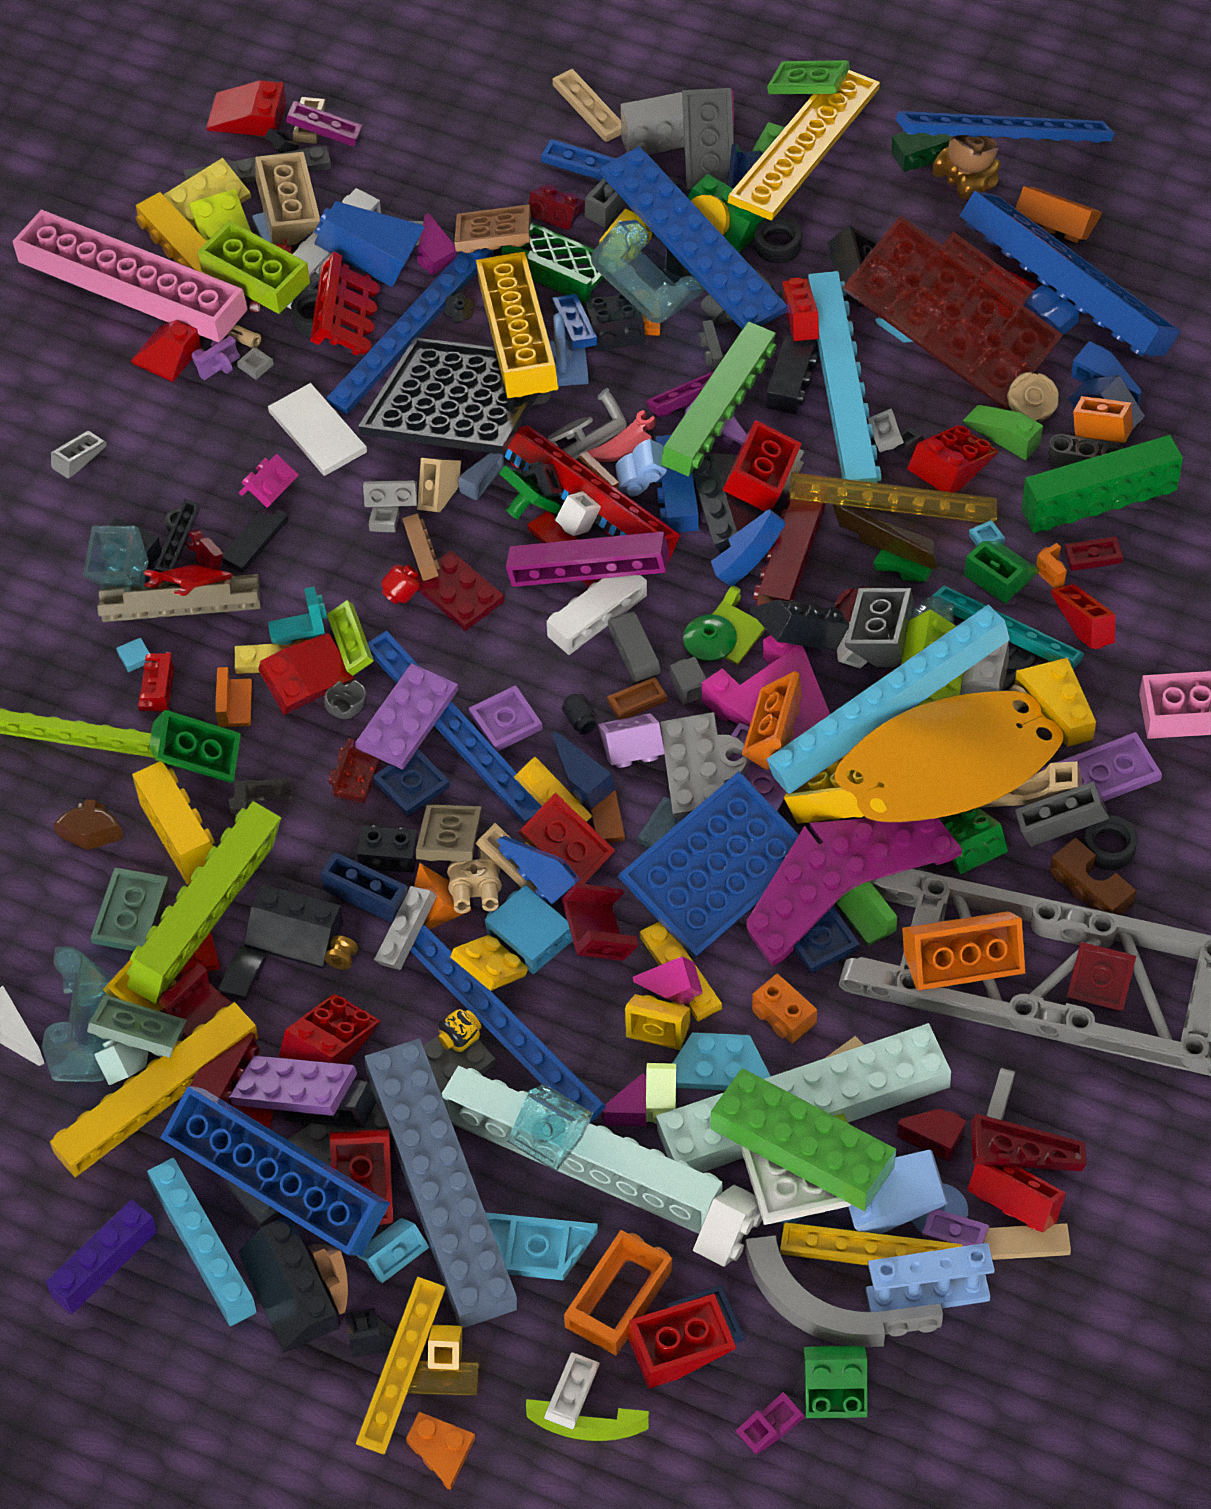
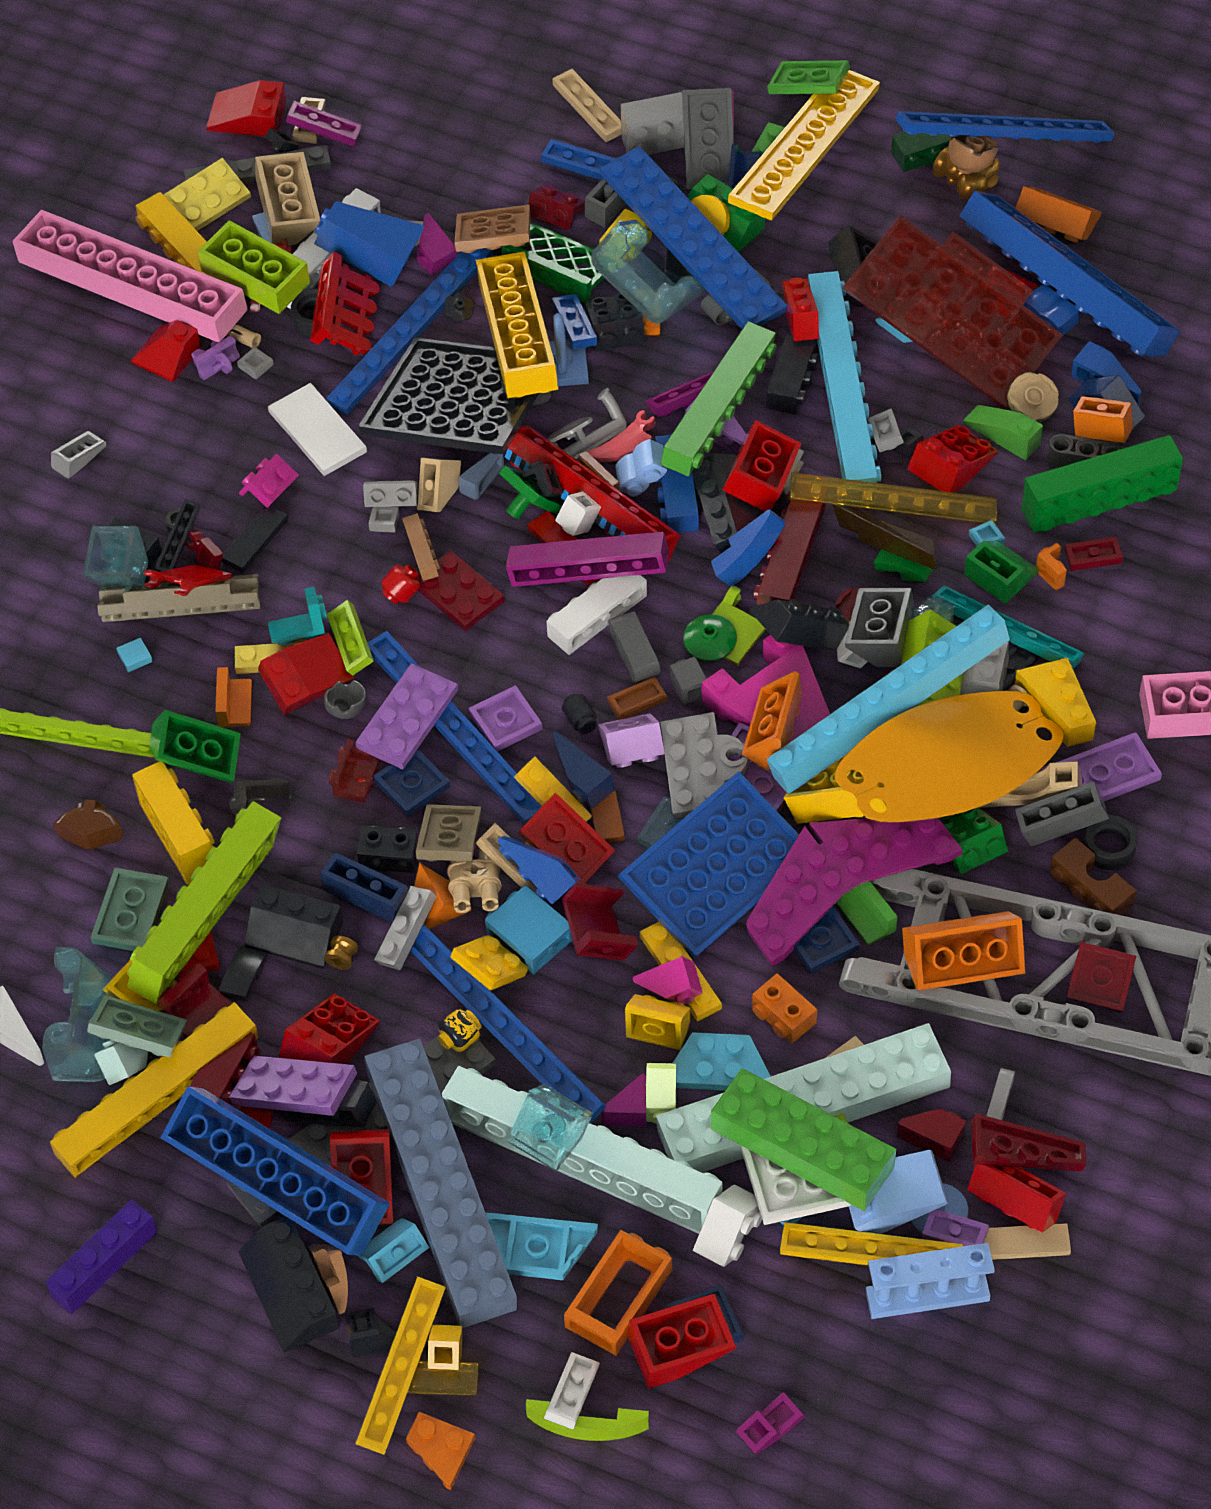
red hinge [138,652,174,712] -> none
medium azure brick [147,1157,257,1327] -> none
neon yellow plate [188,189,251,241] -> none
dark grey plate [699,320,723,372] -> none
light grey arch [746,1235,943,1347] -> none
black tyre [755,216,802,264] -> none
green slope [804,1346,867,1418] -> none
red slope [1051,584,1116,649] -> none

